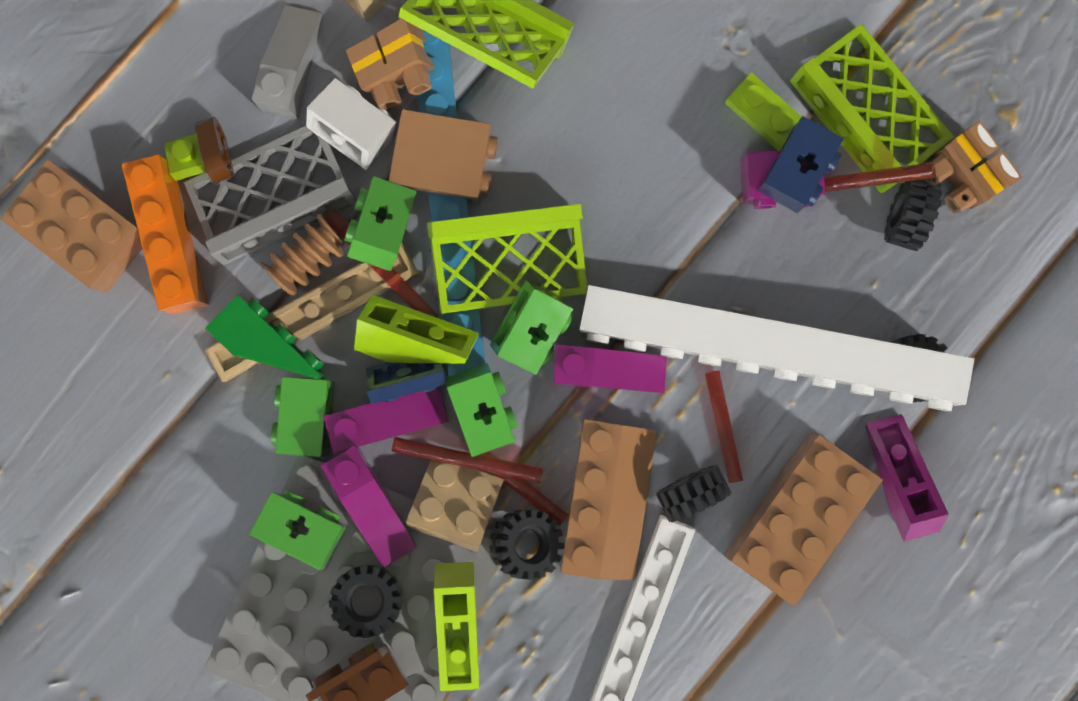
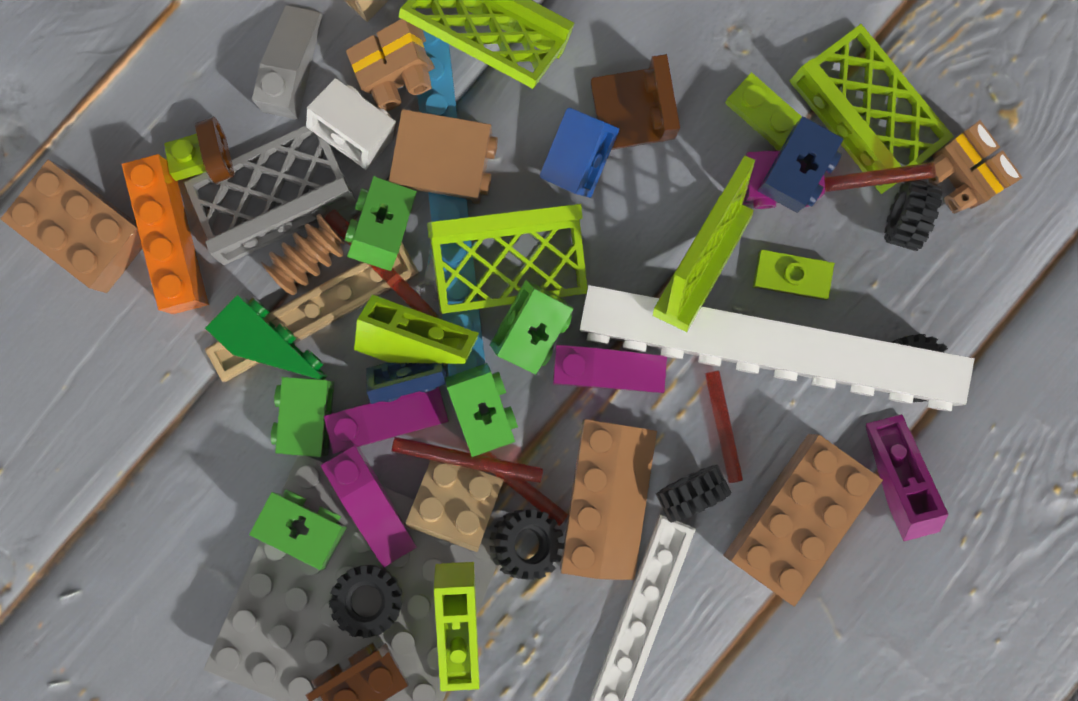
none -> blue panel [540,108,620,198]
none -> reddish brown bracket [590,54,680,150]
none -> lime fence [652,155,755,332]
none -> lime plate [753,249,835,300]

